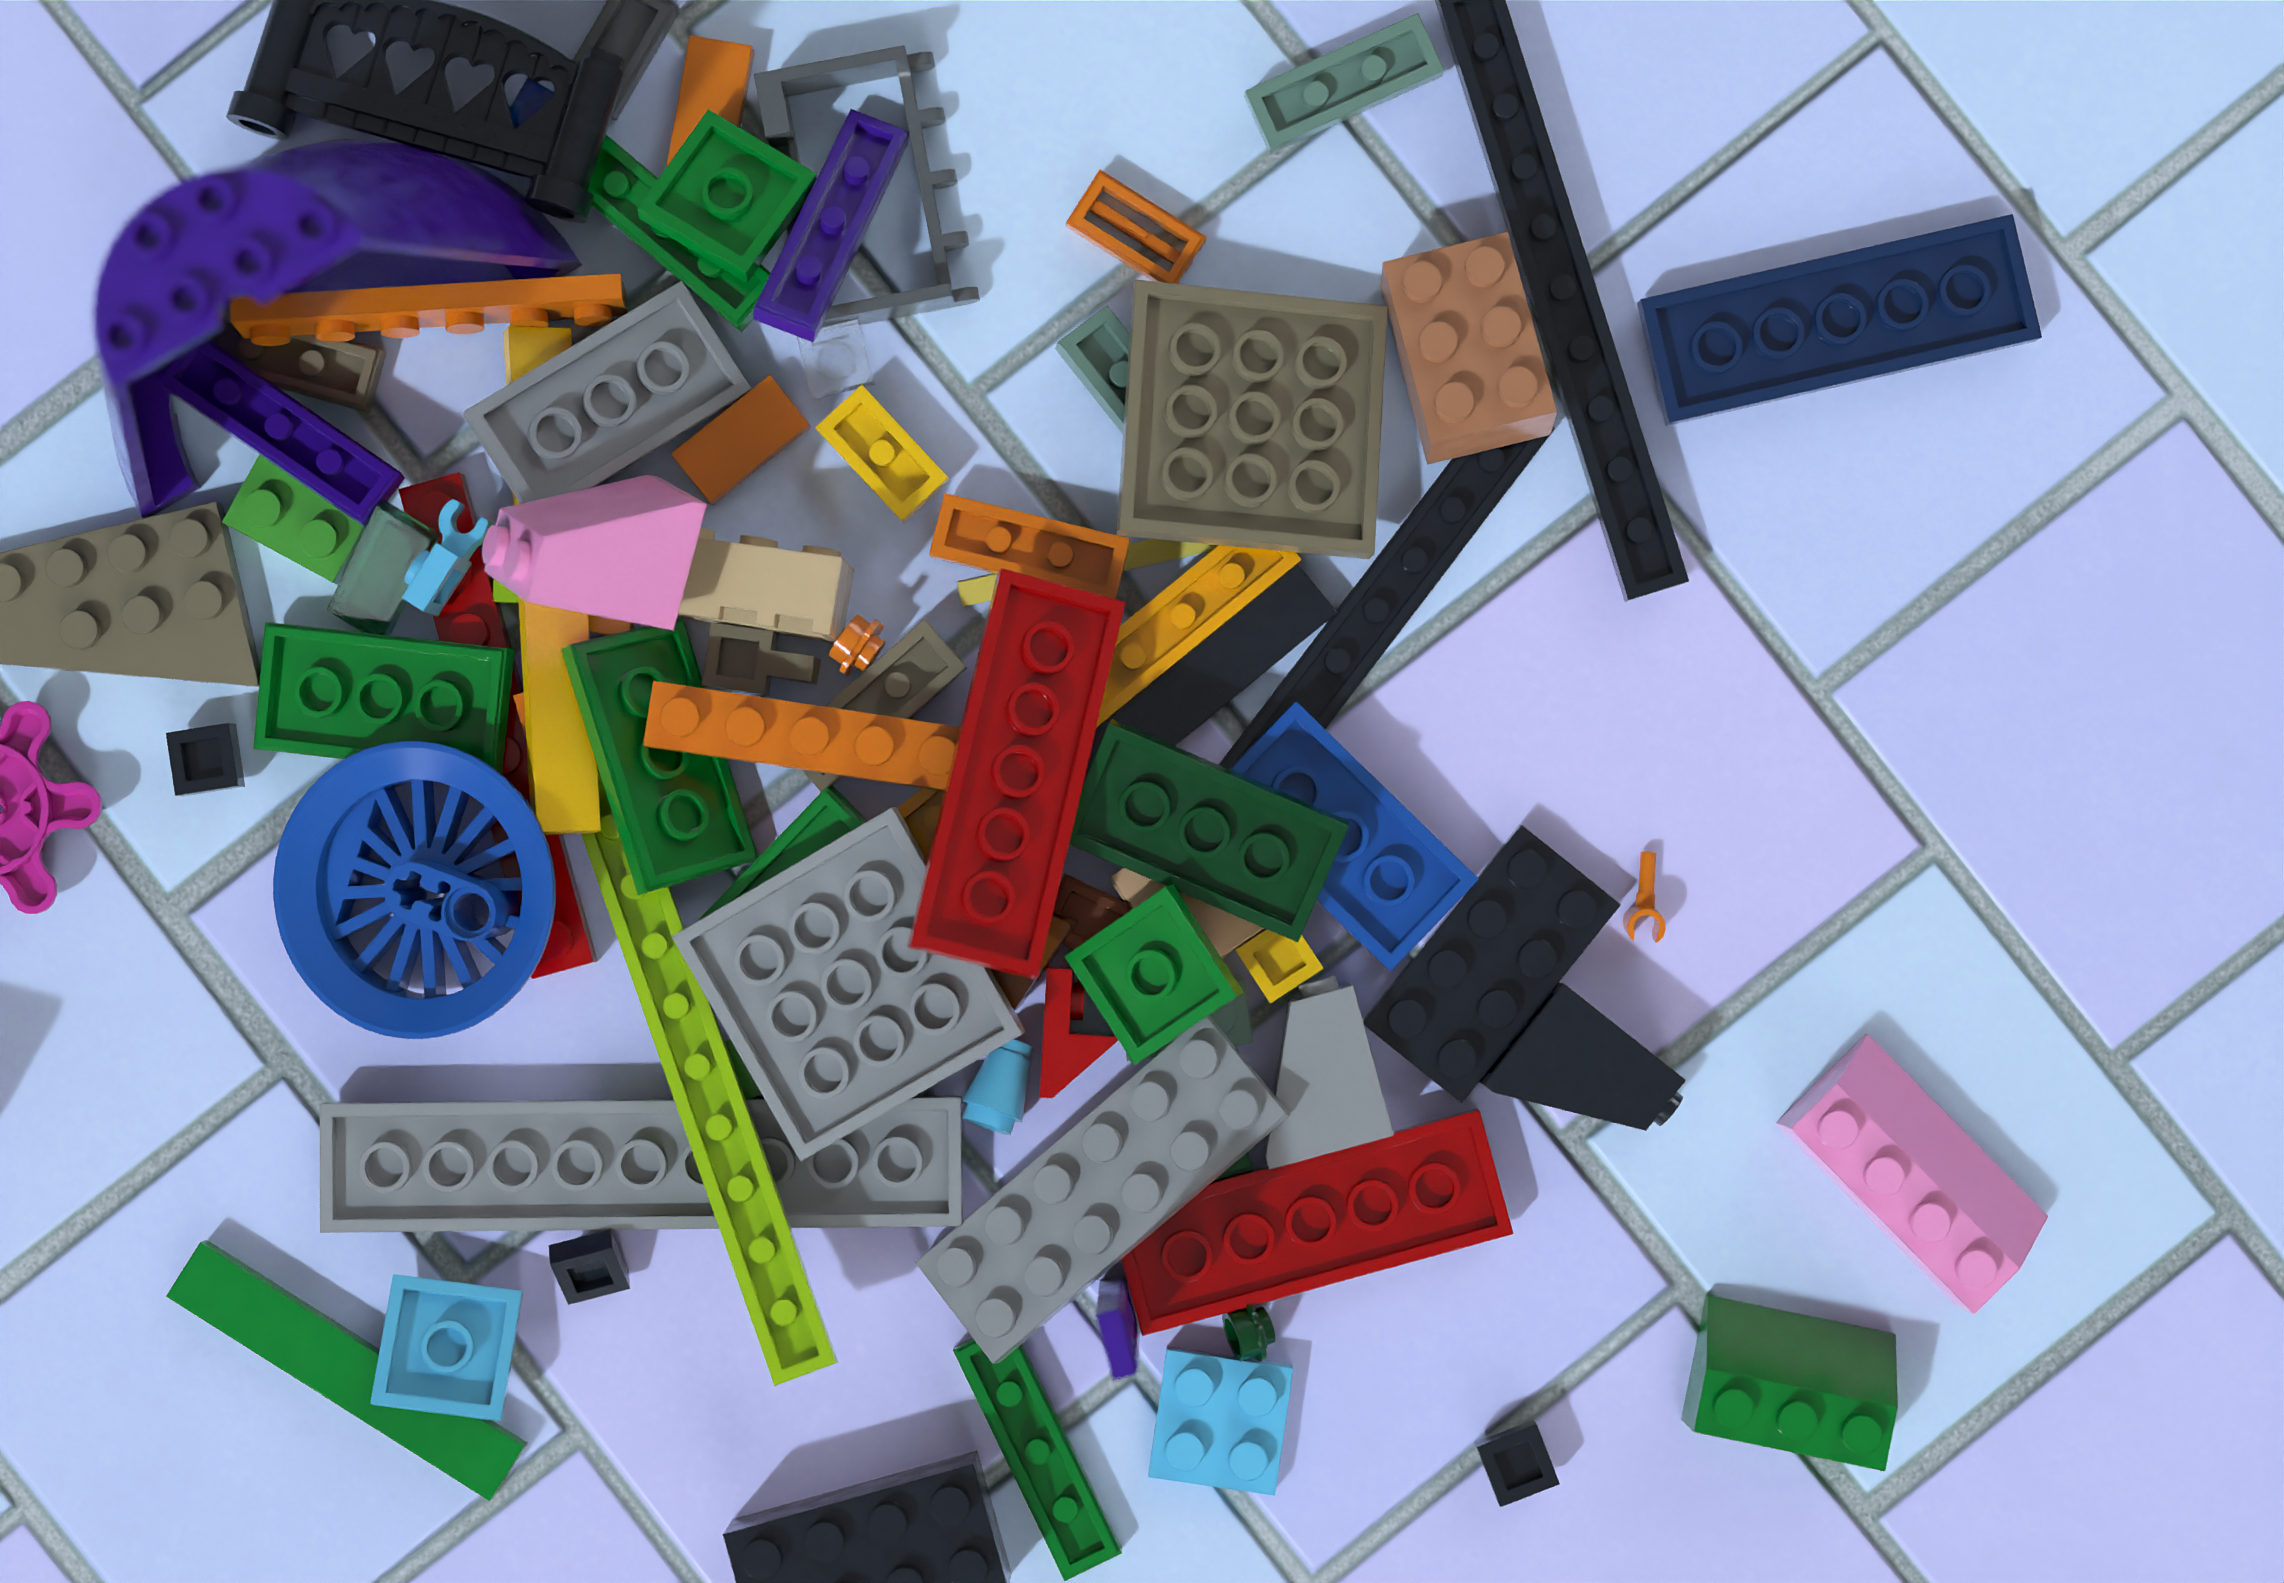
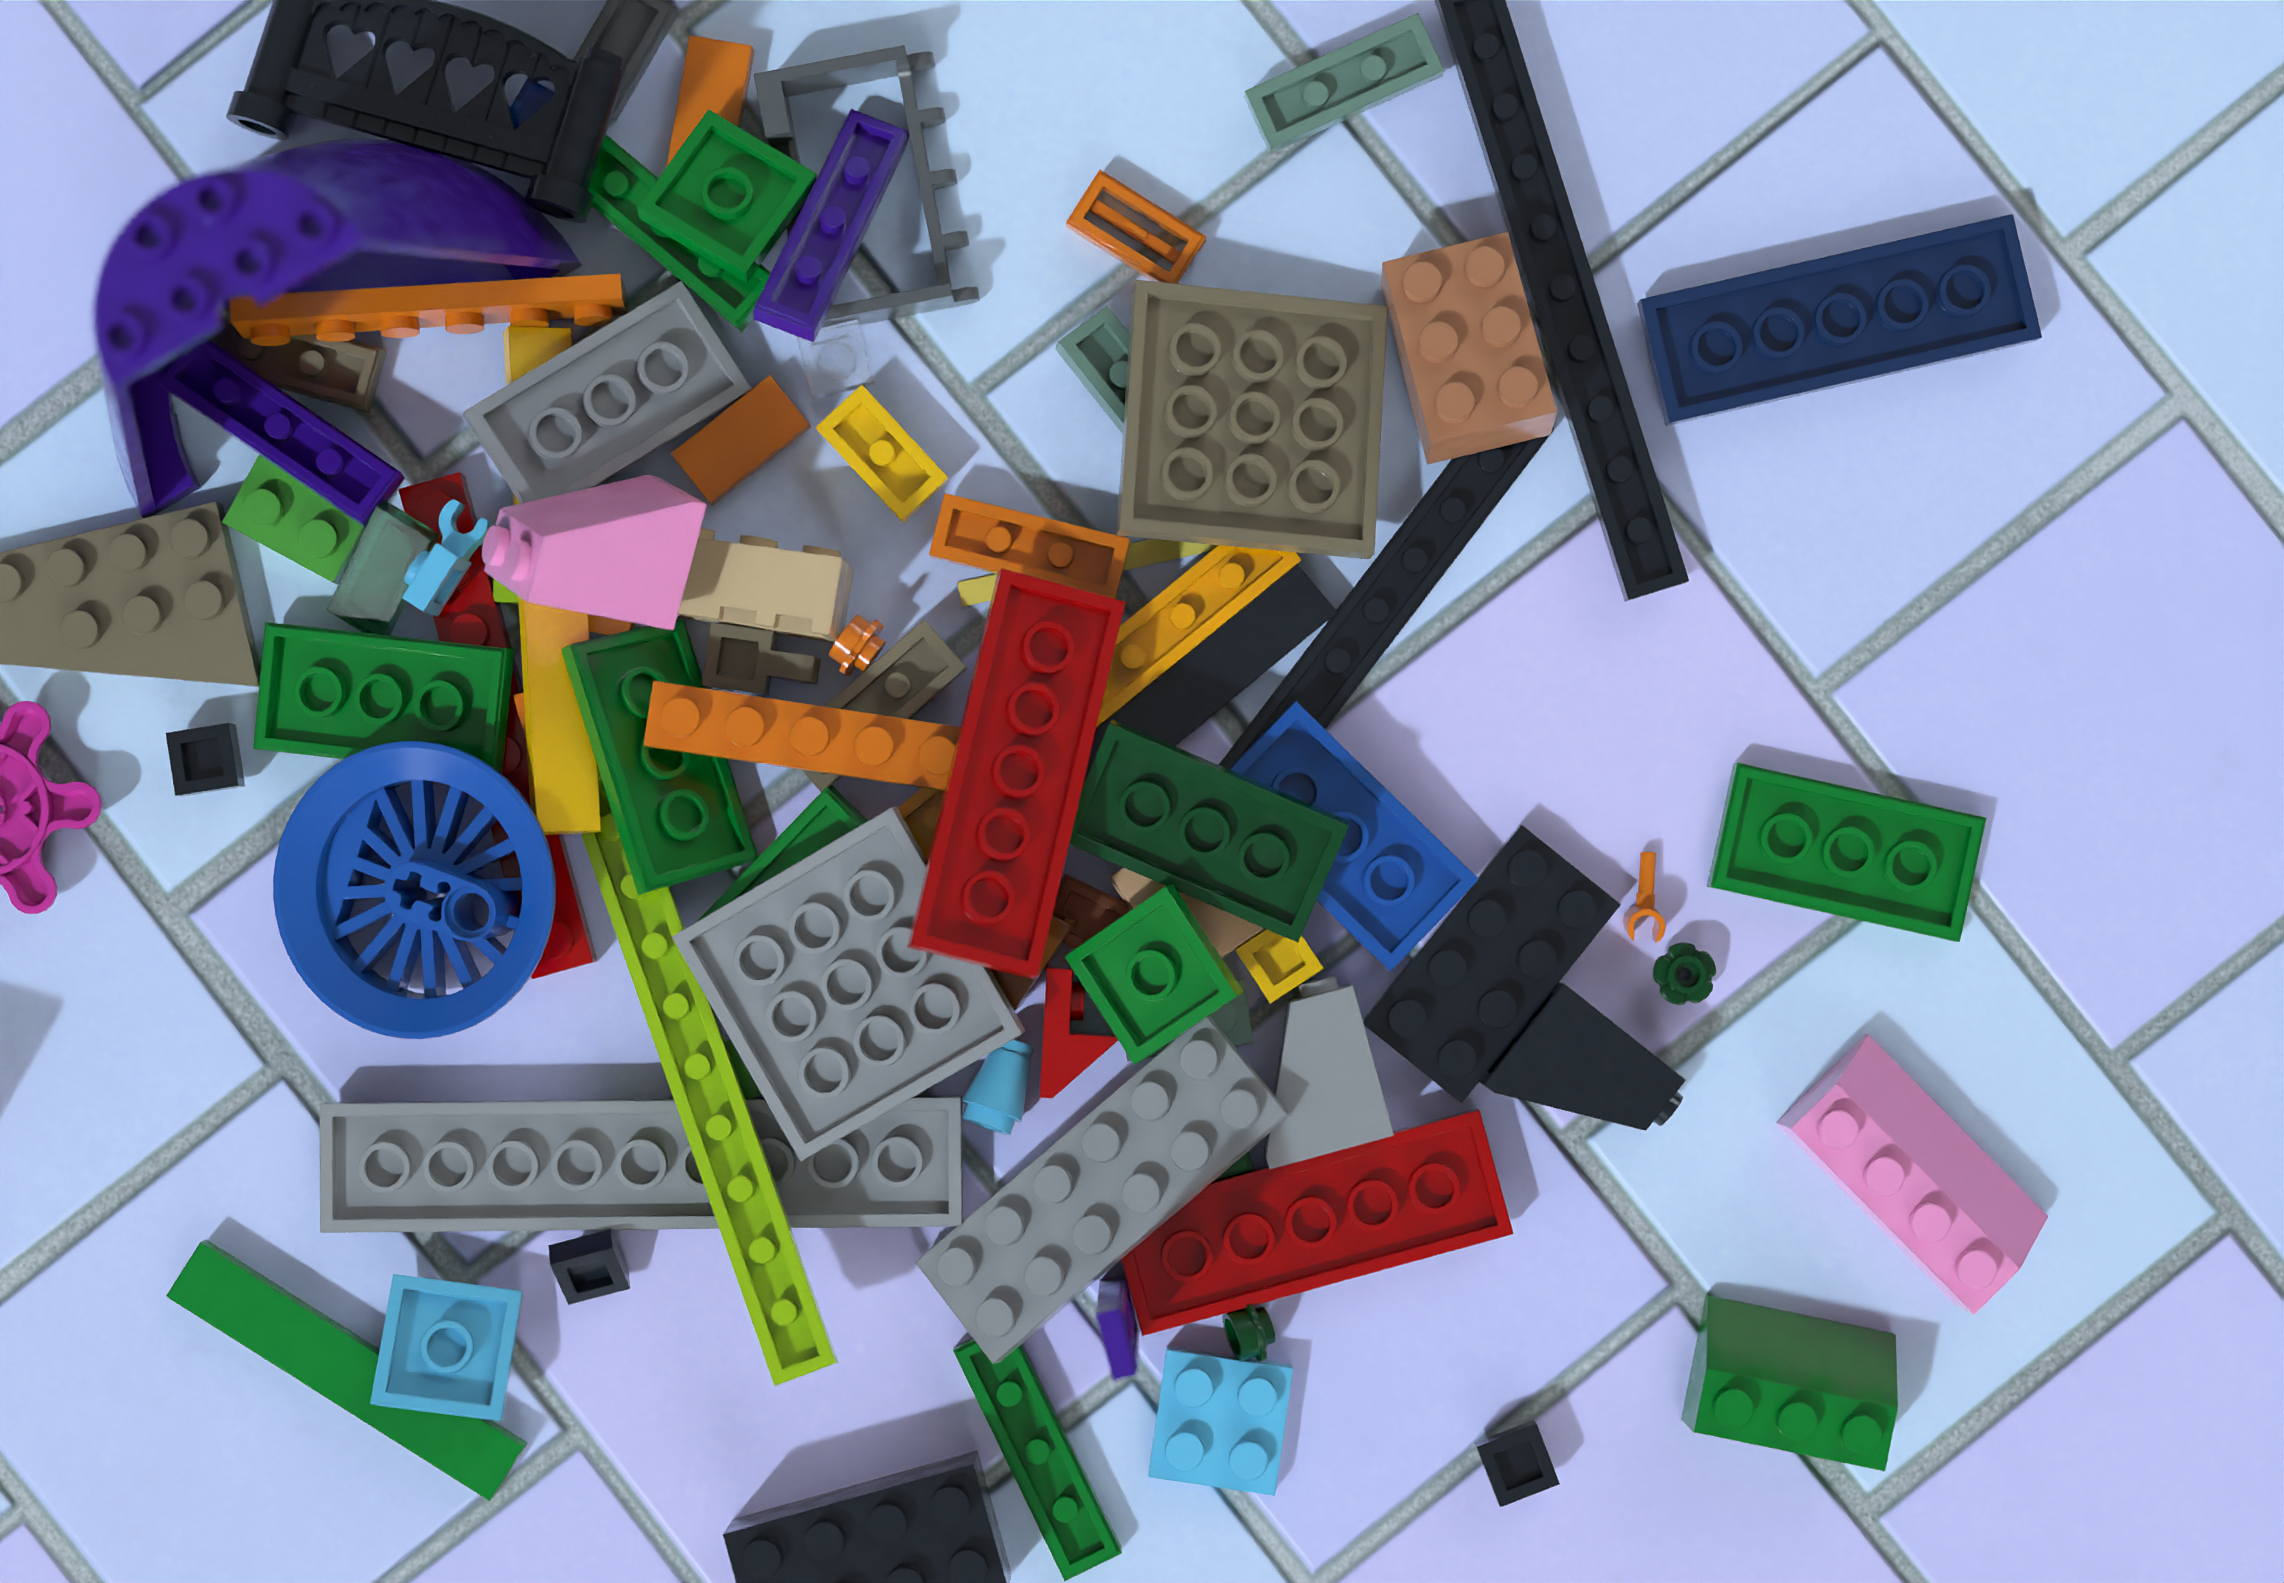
none -> dark green plate [1653,942,1716,1005]
none -> green tile [1707,763,1986,942]

